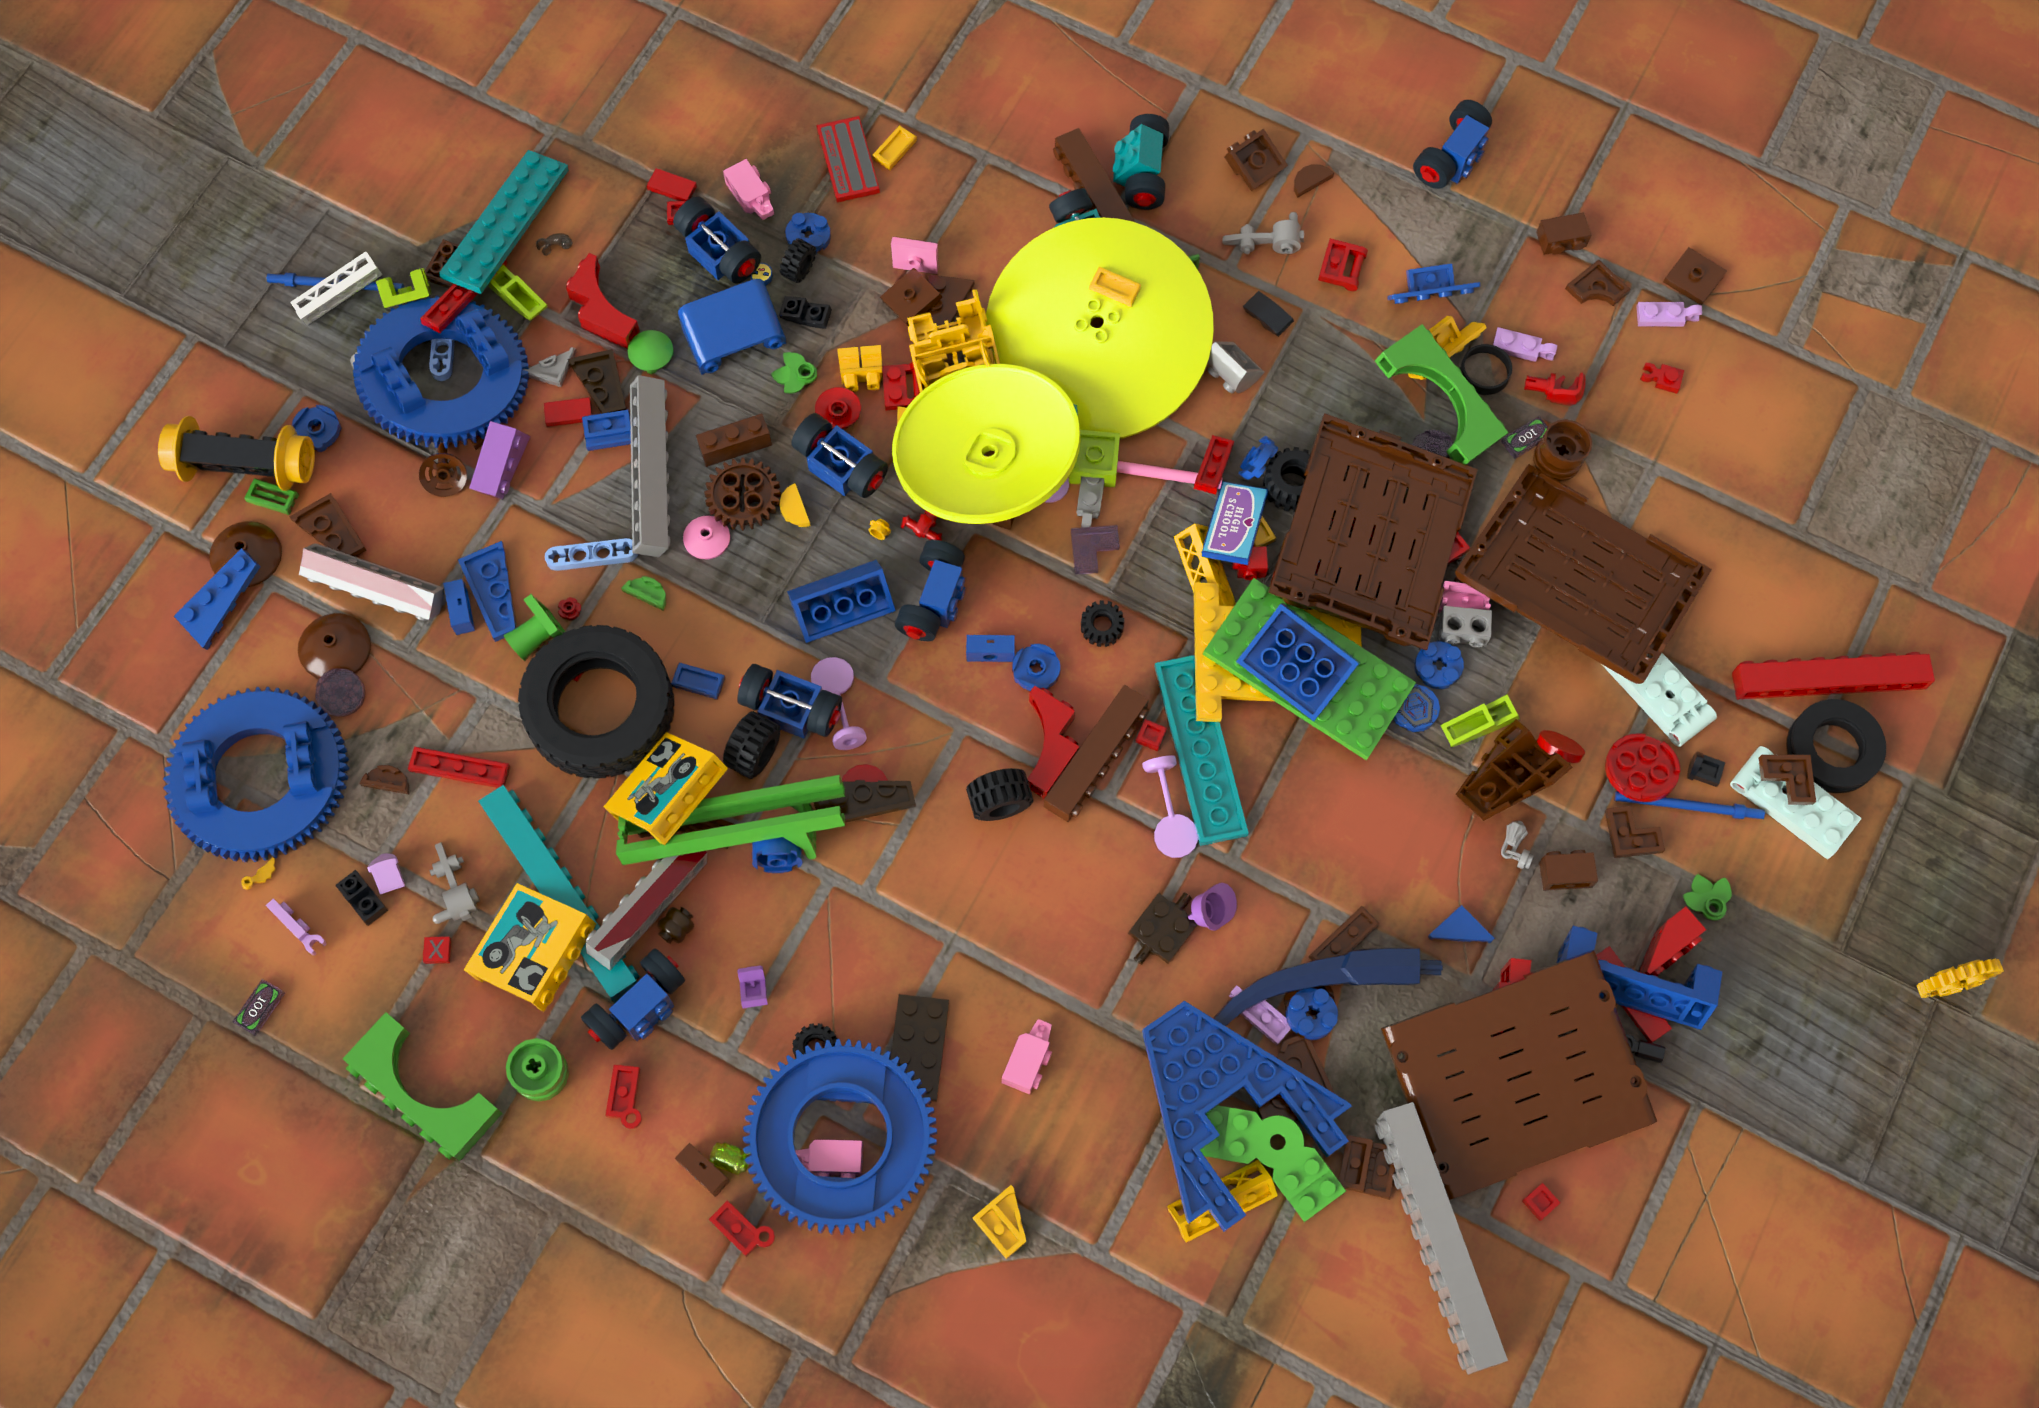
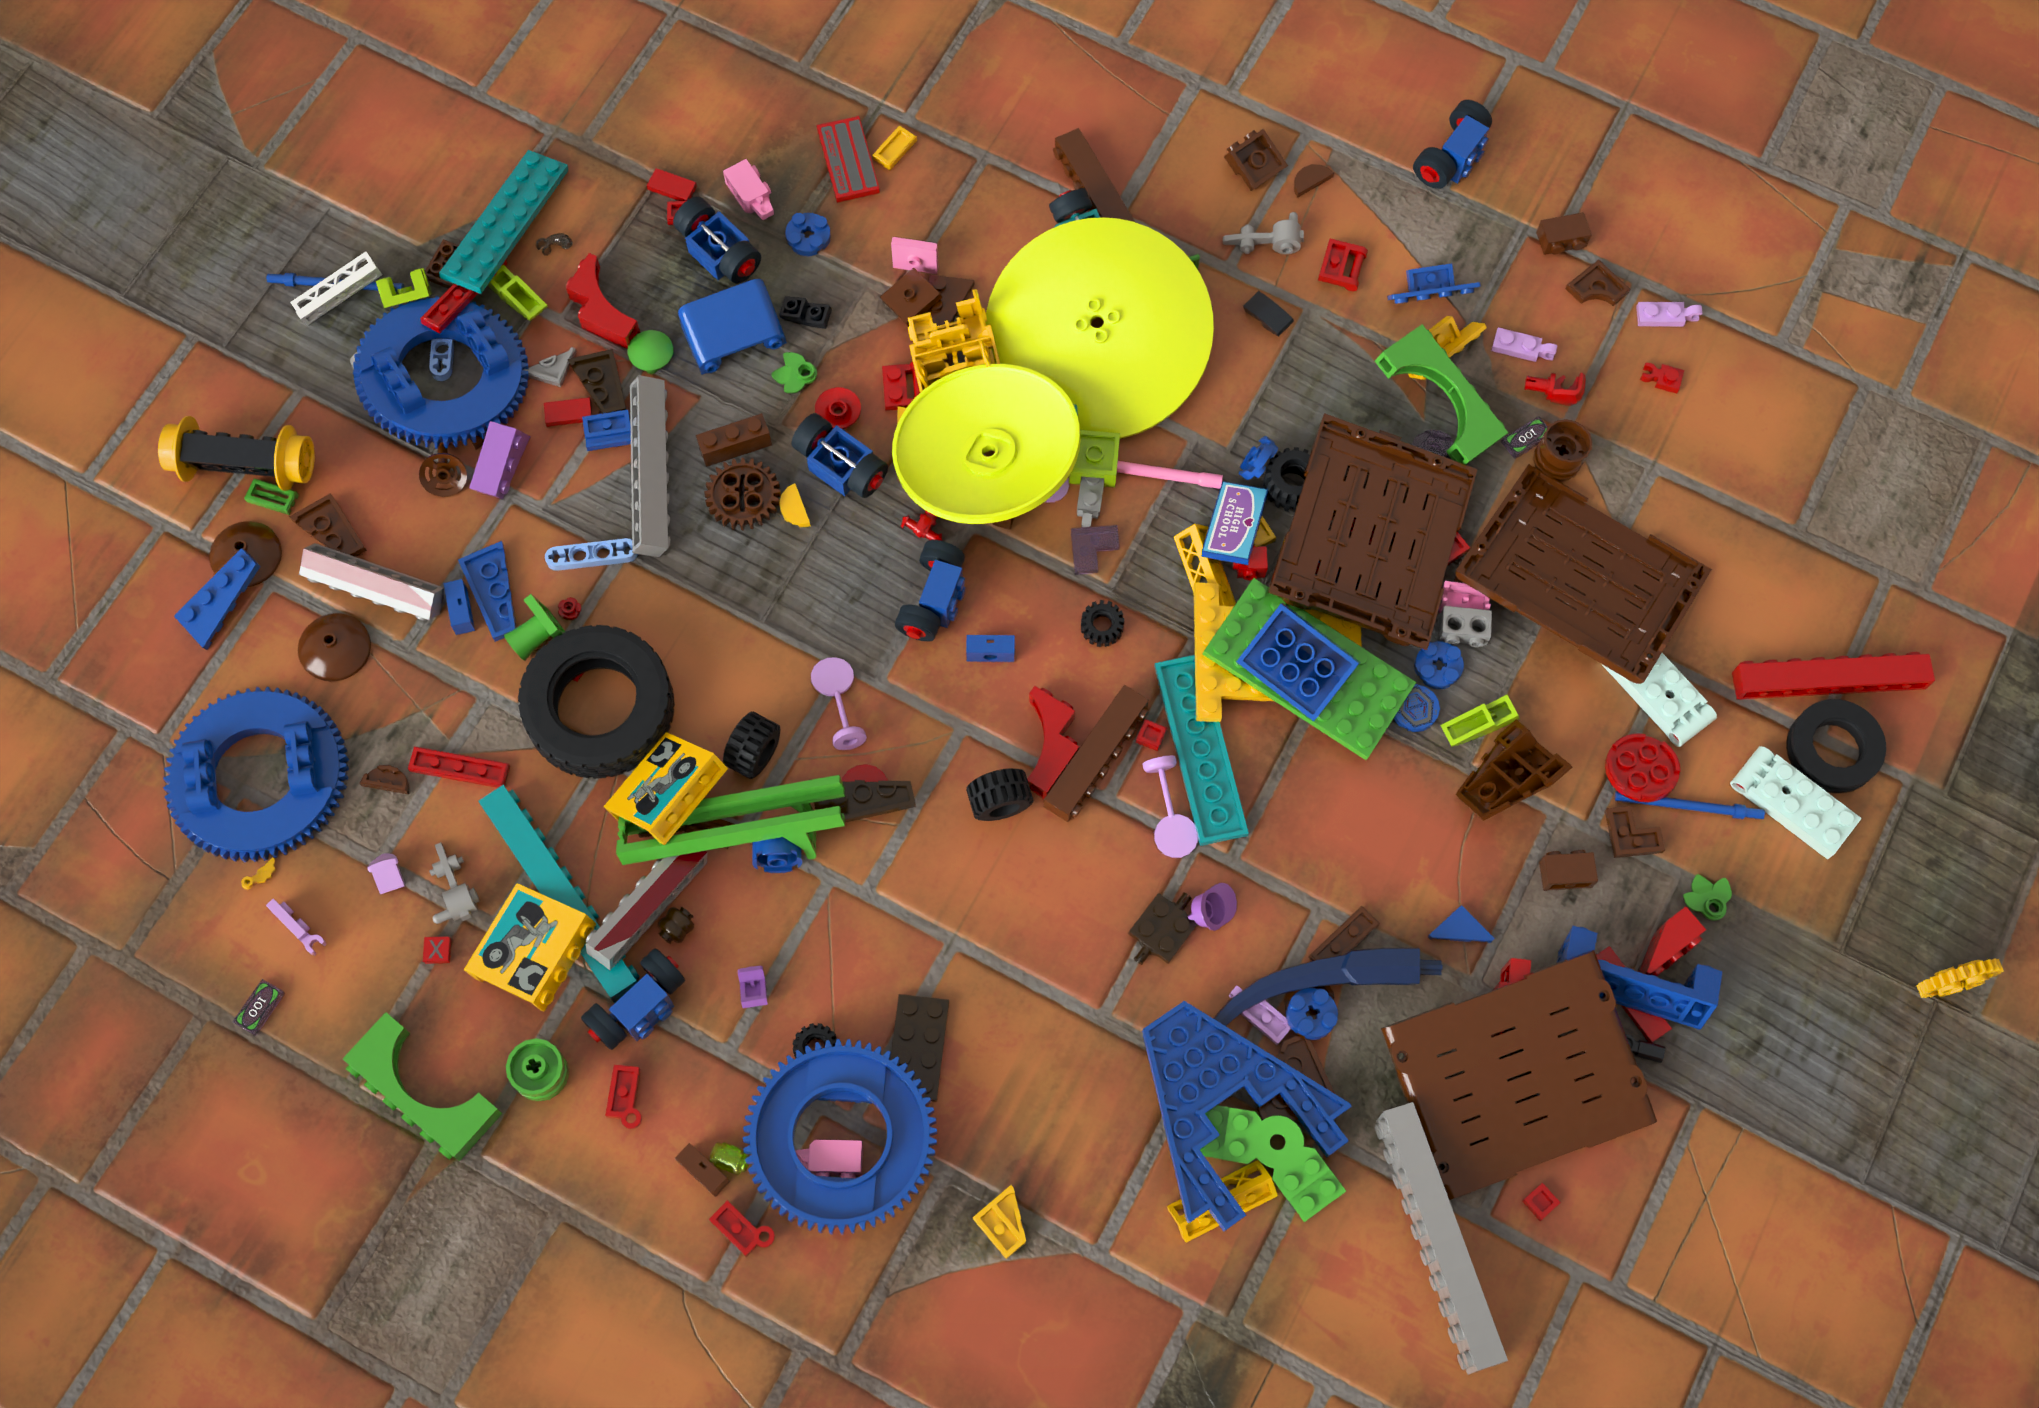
blue plate [292,405,342,452] -> none
tile [315,668,365,717] -> none
black slope [335,870,388,926] -> none
bright green tile [621,576,667,611] -> none
blue tile [671,662,725,700] -> none
bright pink dish [683,516,730,560] -> none
brick [737,664,842,739] -> none
tile [750,263,773,286] -> none
black tyre [779,238,816,283] -> none
blue slope [787,560,896,643] -> none
yellow hips [837,345,883,392] -> none
yellow plate [869,519,891,540] -> none
bright pink hinge [1002,1019,1052,1094] -> none
blue plate [1012,644,1060,691] -> none
yellow tile [1089,267,1141,307] -> none
brick [1113,114,1170,210] -> none
red tile [1193,435,1234,495] -> none
light grey brick [1207,341,1264,393] -> none
reddish brown slope [1339,1135,1395,1200] -> none
black tyre [1460,344,1512,395] -> none
light grey piece [1501,821,1534,869] -> none
red tile [1537,730,1585,763] -> none
reddish brown plate [1663,247,1727,306] -> none
black tile [1687,751,1725,787] -> none
reddish brown plate [1758,755,1816,805] -> none

